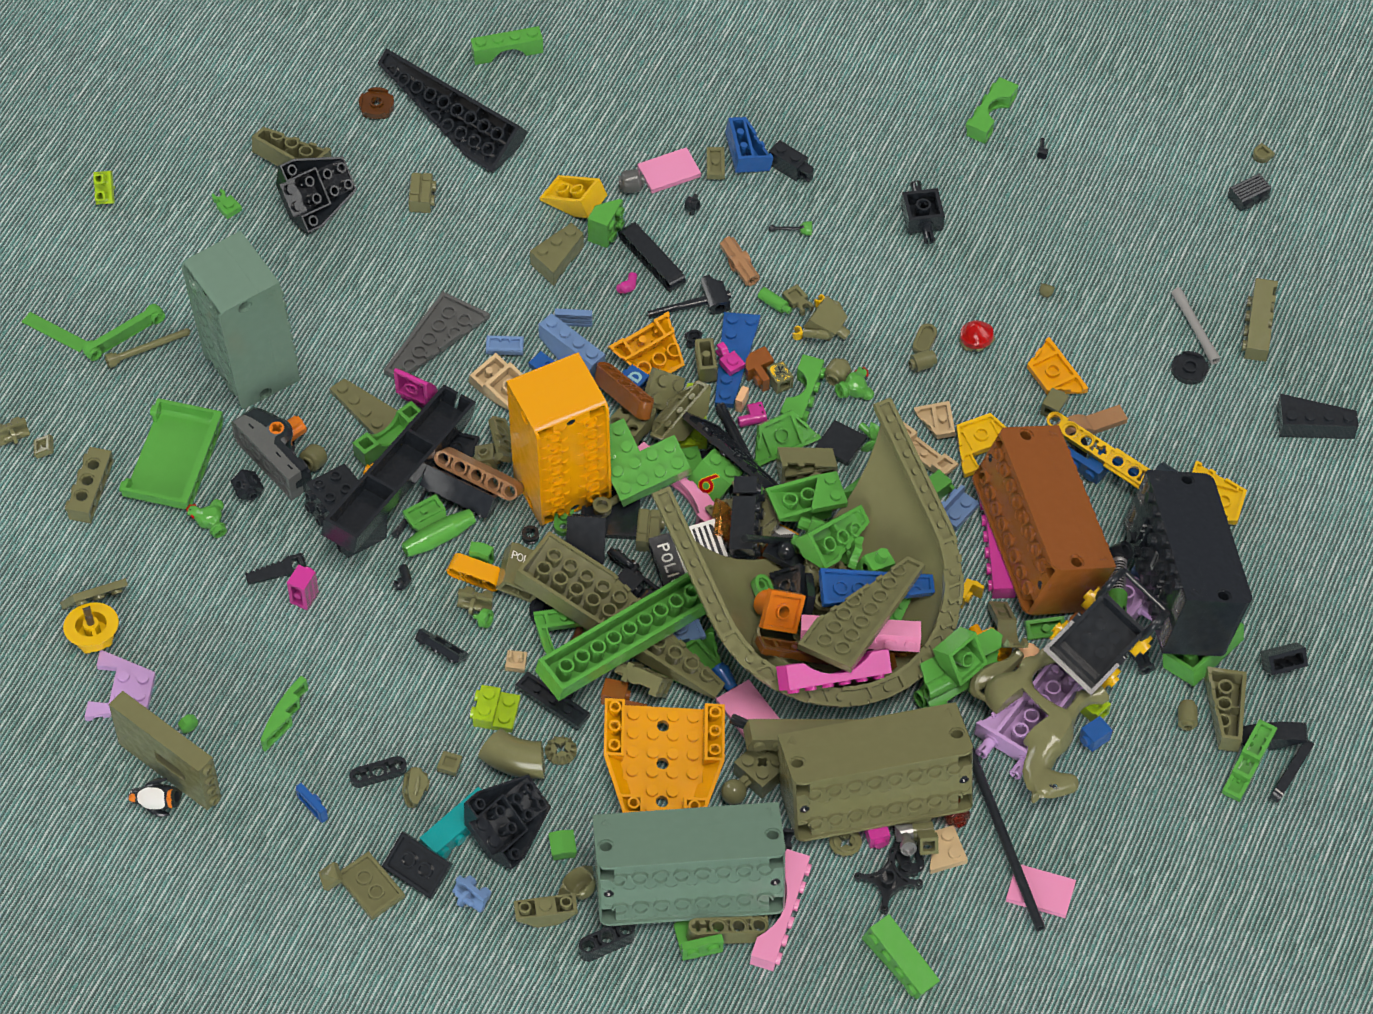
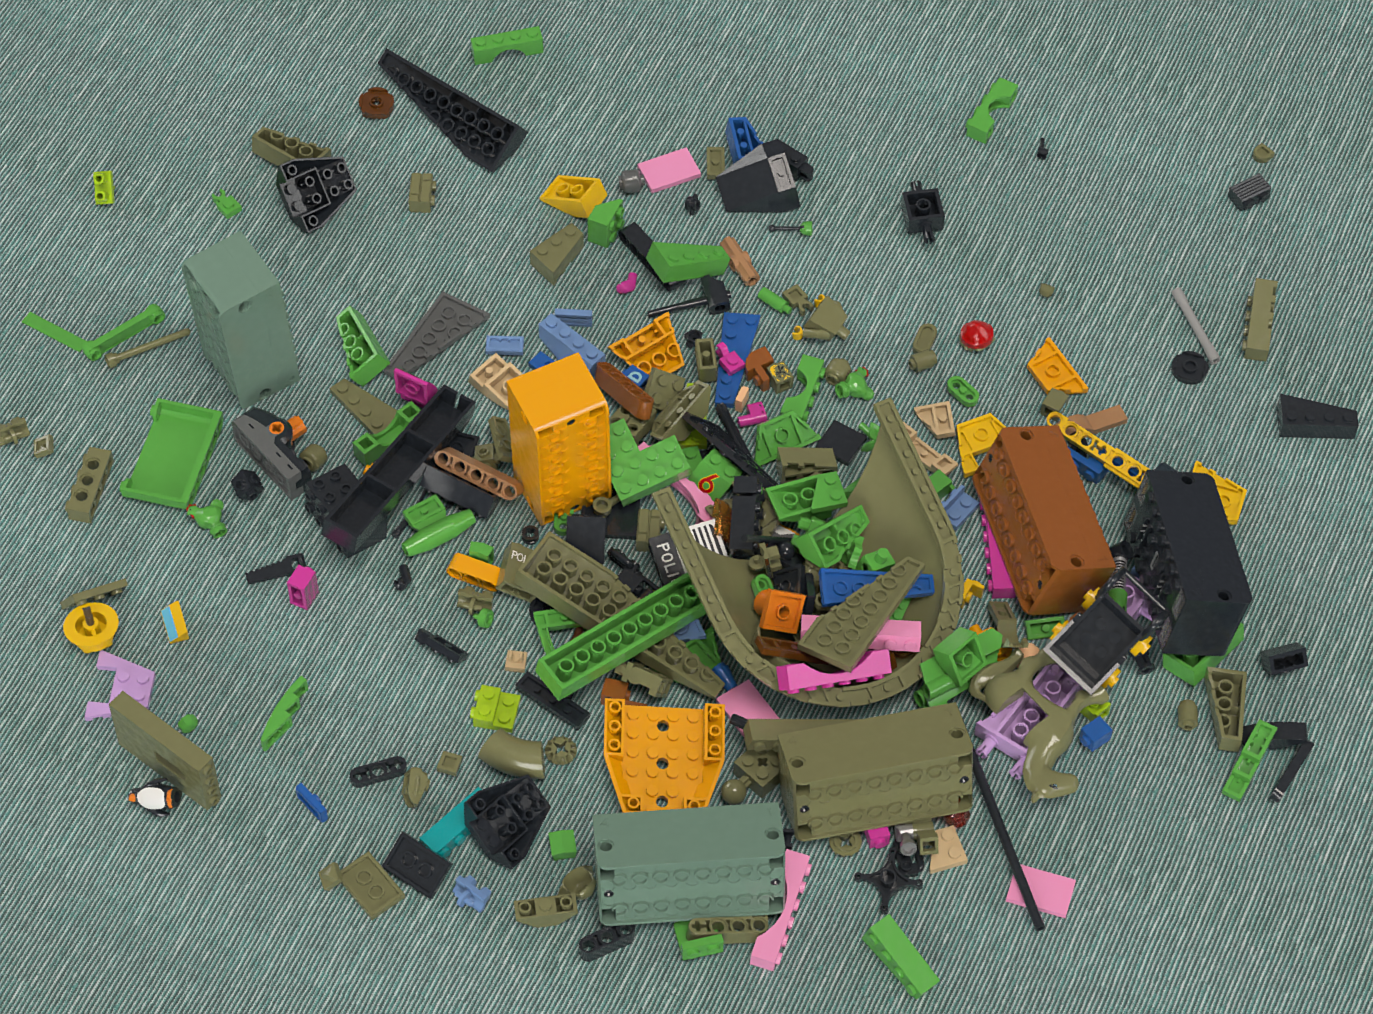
none -> yellow slope [161,600,189,644]
none -> bright green wedge [336,305,390,387]
none -> bright green wedge [646,242,730,283]
none -> black wedge [715,139,801,213]
none -> olive hips [749,542,782,579]
none -> bright green plate [947,376,979,407]

